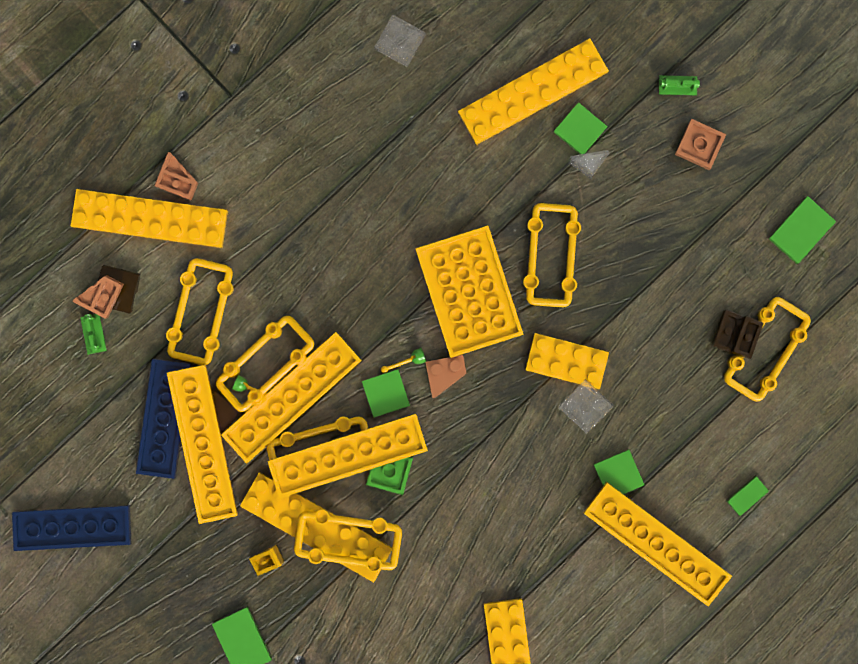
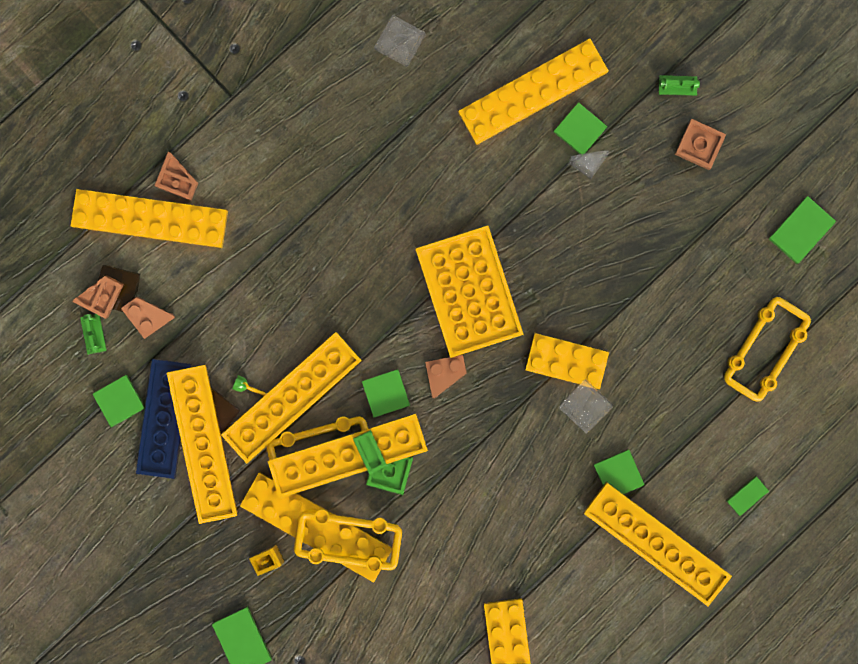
dark blue plate [12,505,132,551] -> none
yellow bar [166,258,234,365] -> none
yellow bar [216,316,314,412] -> none
hinge [381,348,426,374] -> none
yellow bar [523,203,581,307] -> none
dark brown slope [711,310,764,359] -> none
none -> bright green tile [93,375,145,427]
none -> nougat wing [121,296,175,339]
none -> bright green tile [353,430,387,474]

